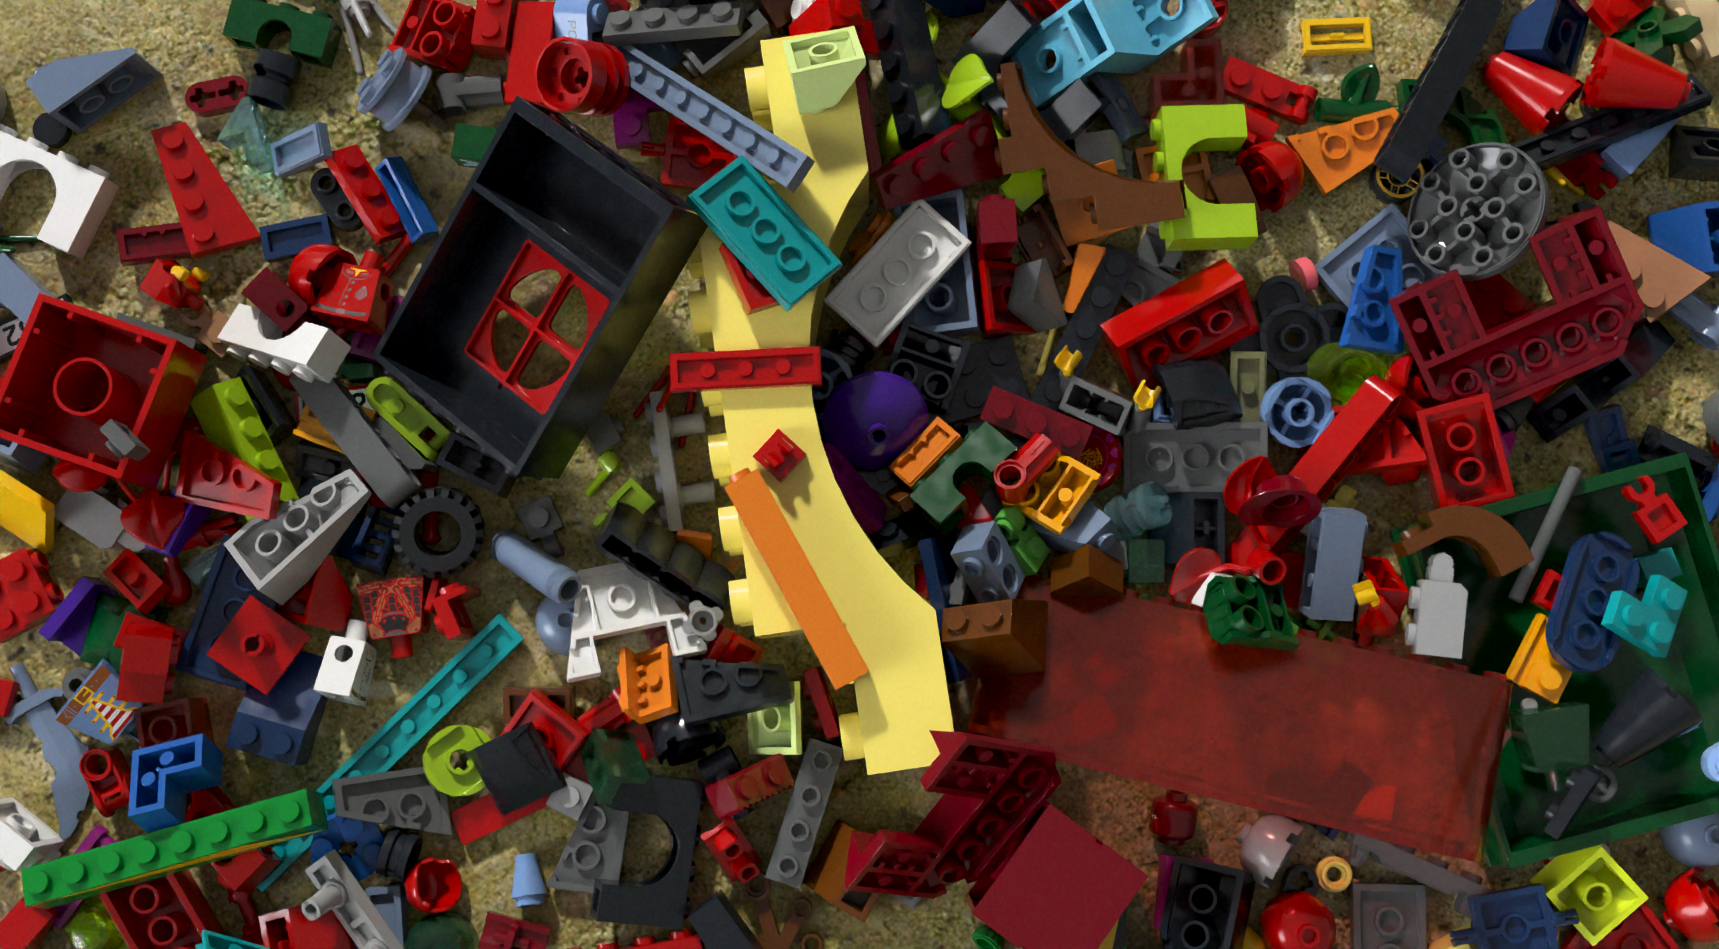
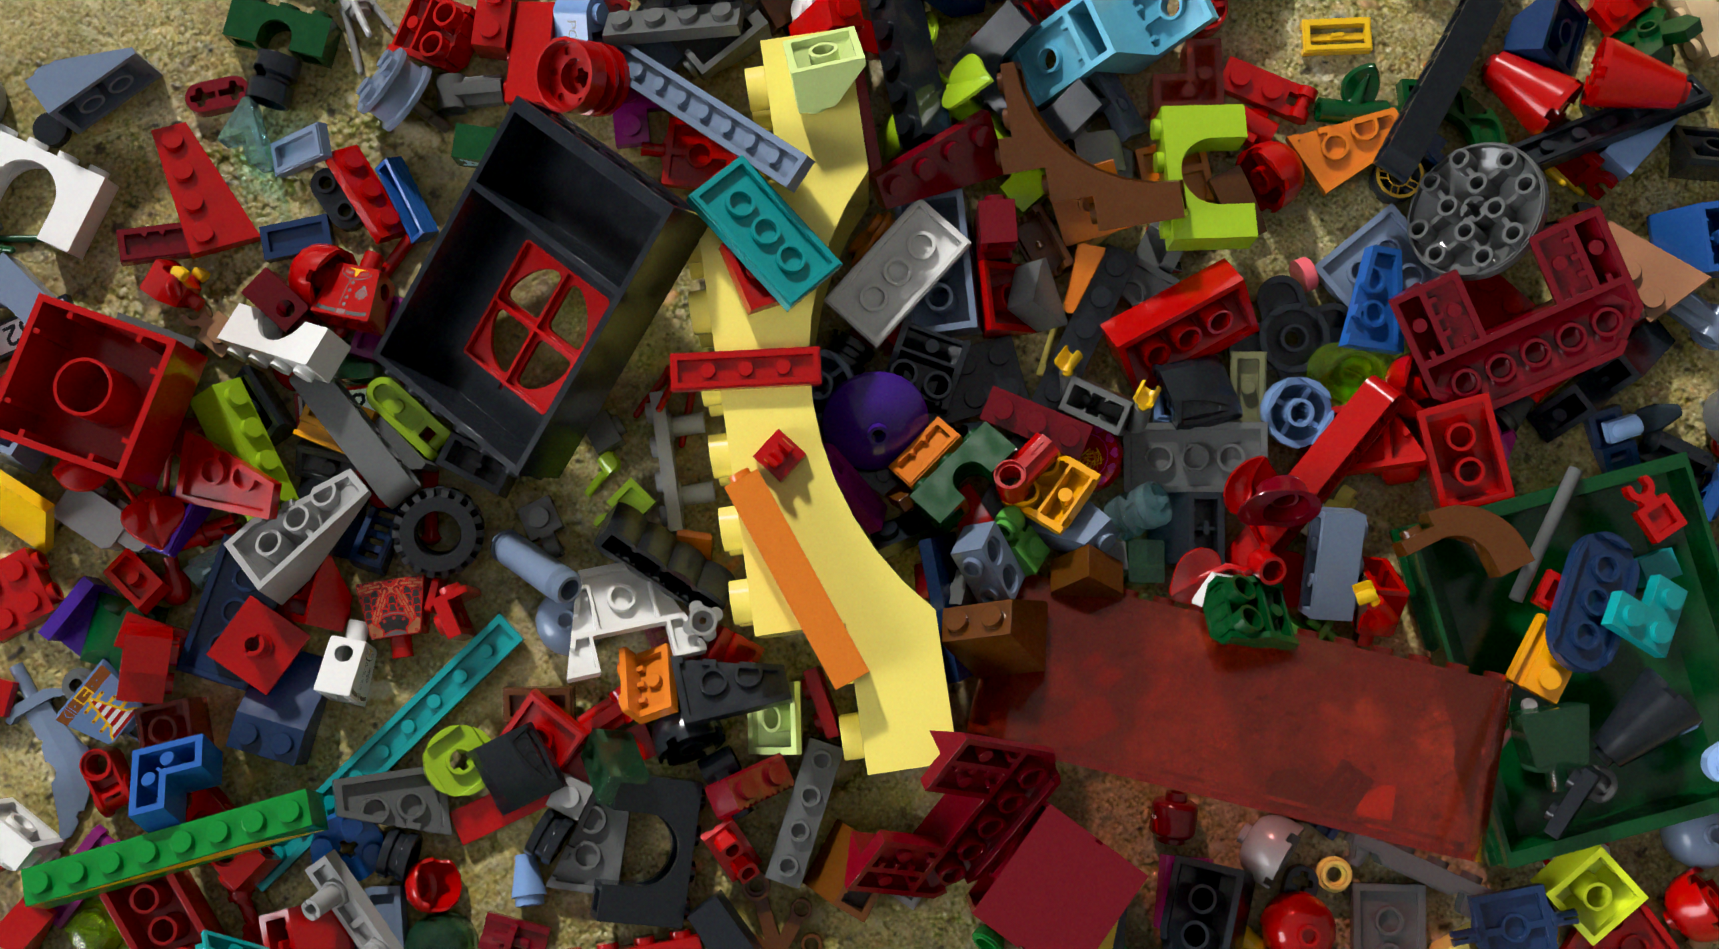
dark grey plate [99,419,150,462] -> none
light grey hinge [1405,552,1468,659] -> none
none -> black wheel [524,807,575,866]
none -> piece [1601,404,1682,444]

